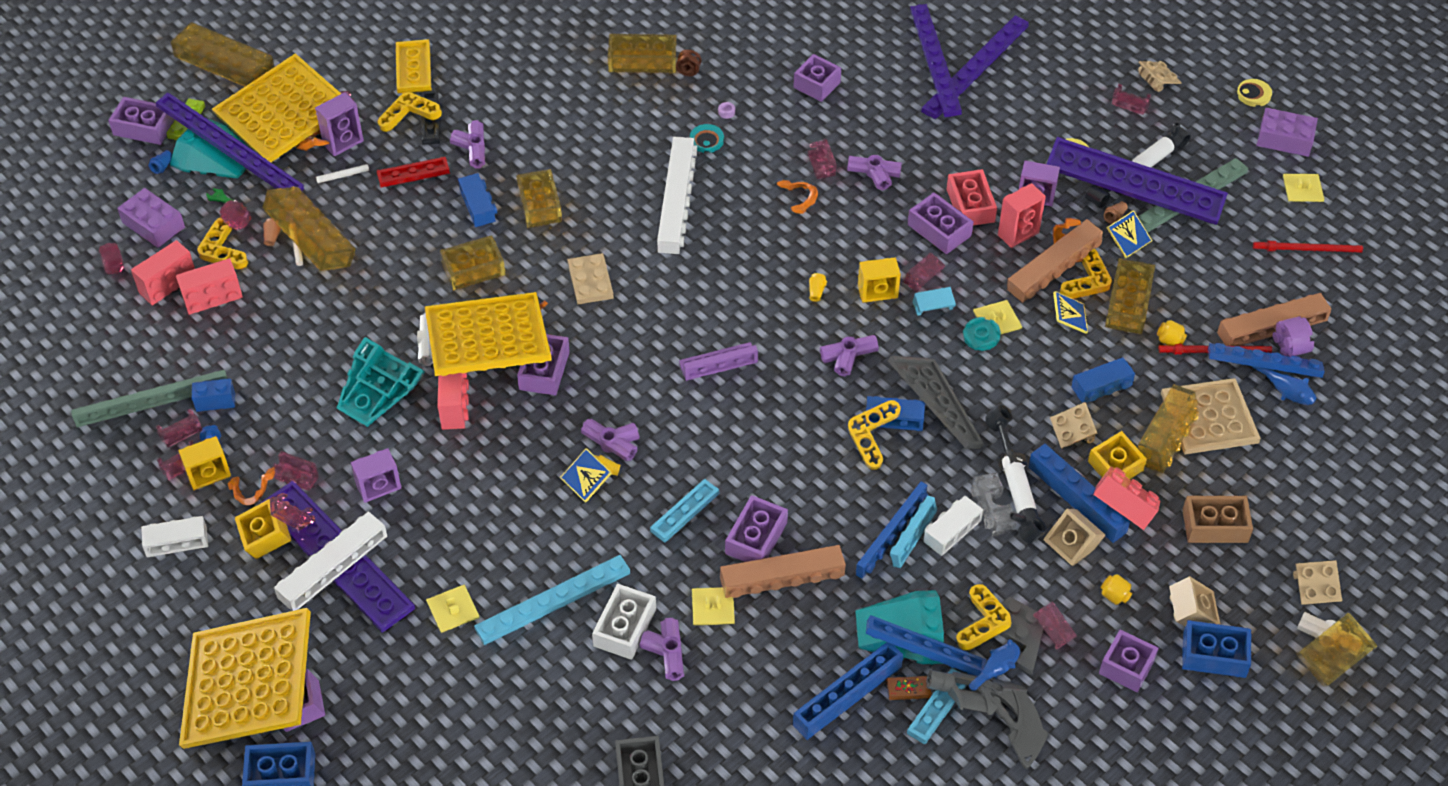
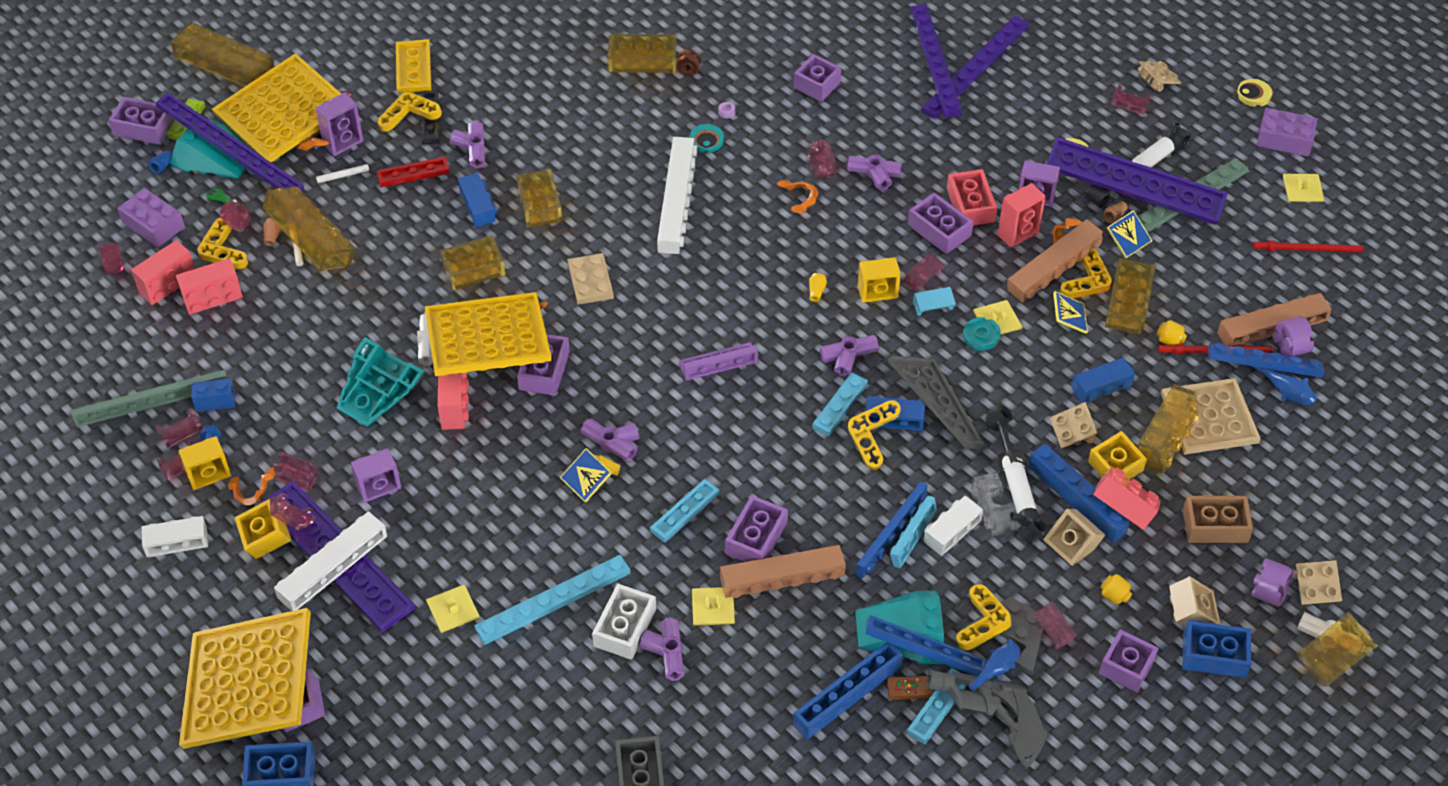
none -> medium azure plate [812,372,868,436]
none -> medium lavender brick [1251,558,1295,607]

